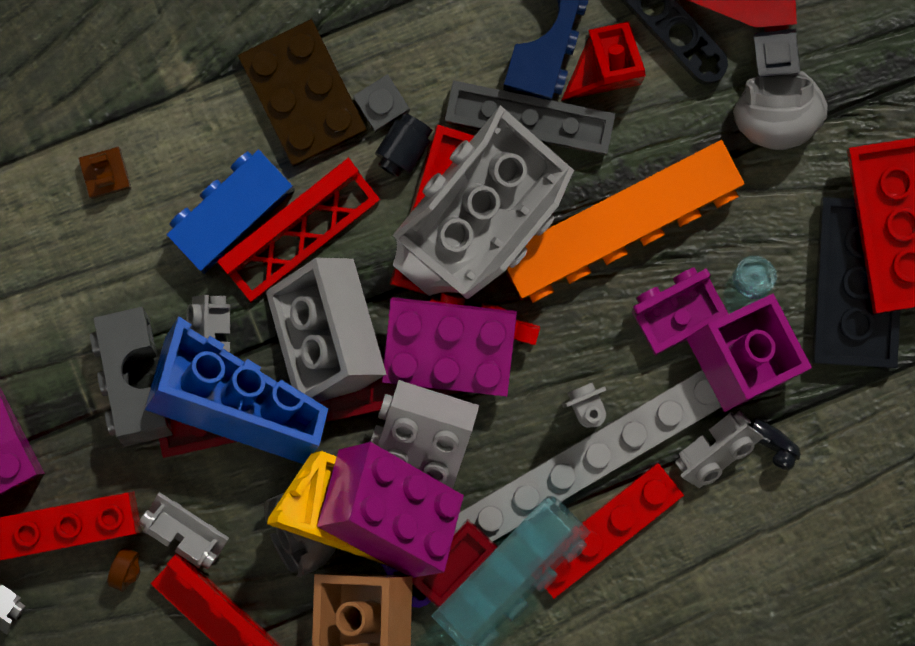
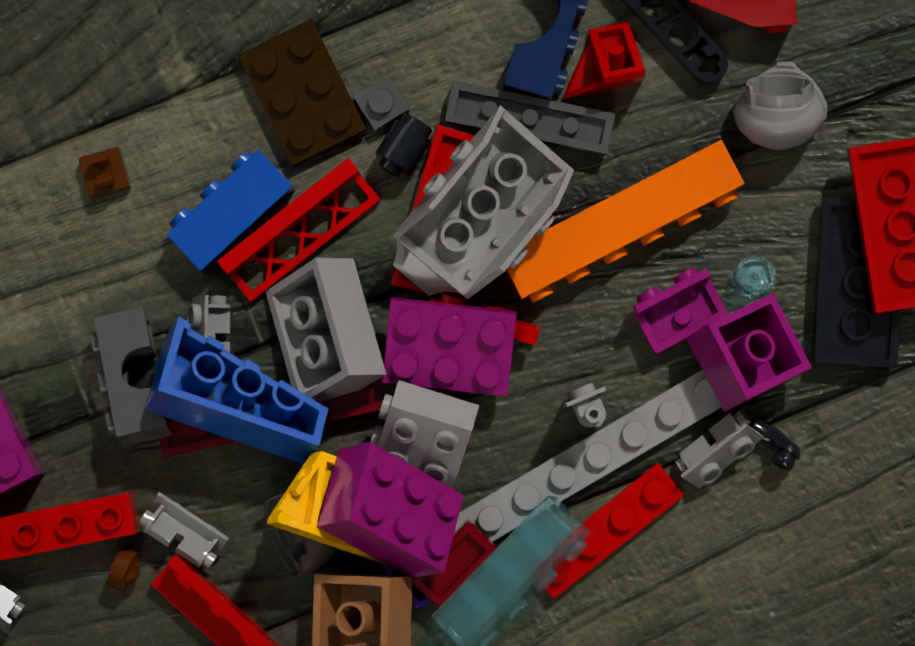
black plate [754,28,801,77] -> none

